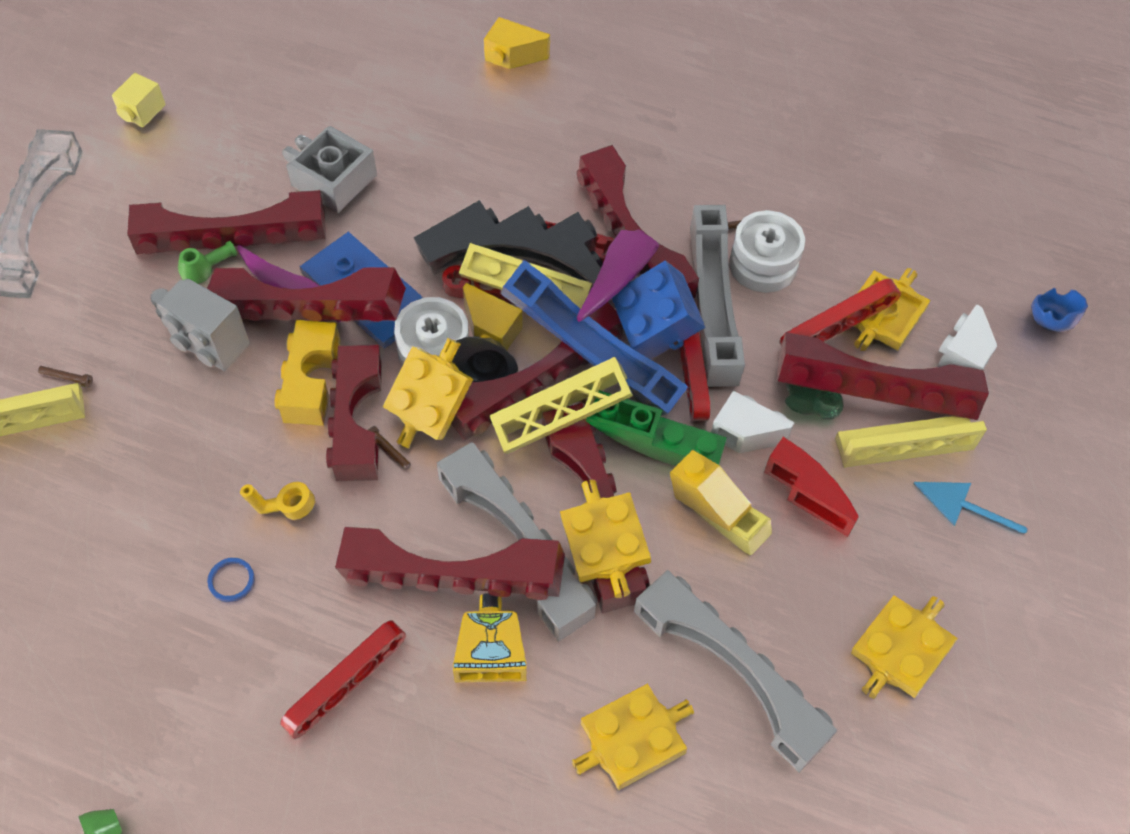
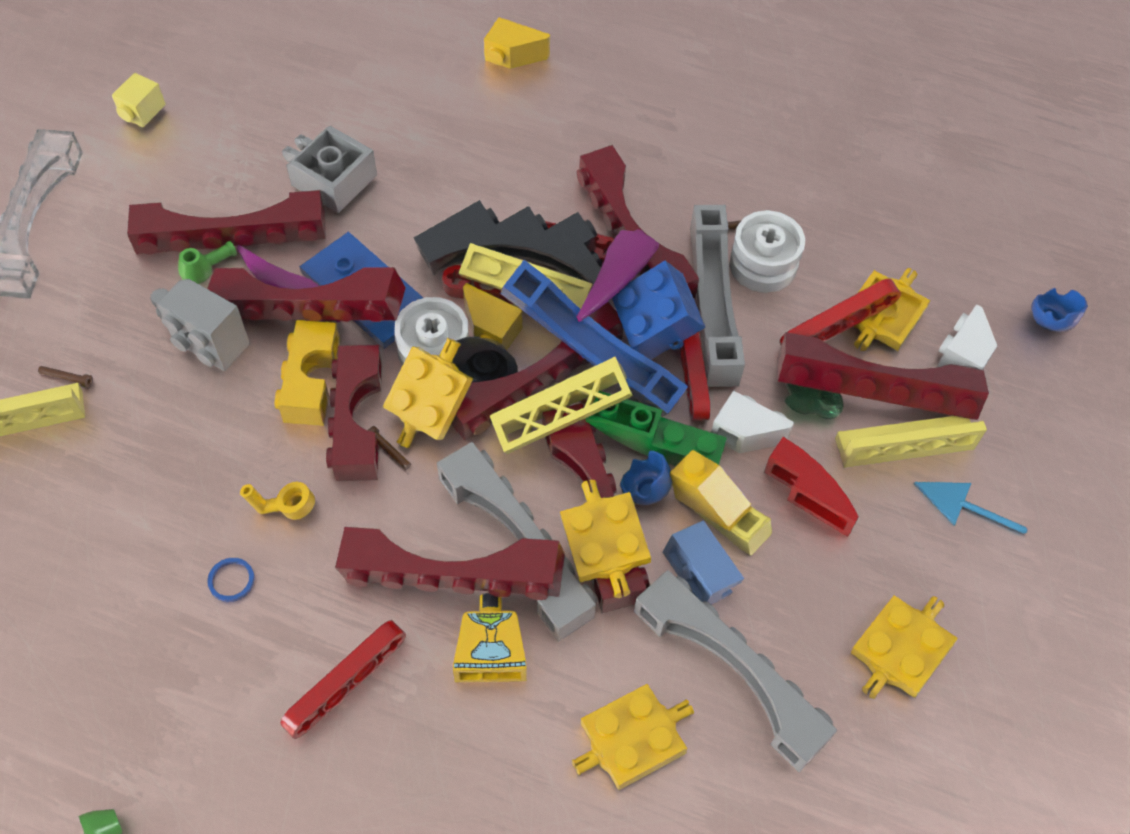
none -> blue hair [620,451,673,505]
none -> medium blue hinge [662,520,744,605]

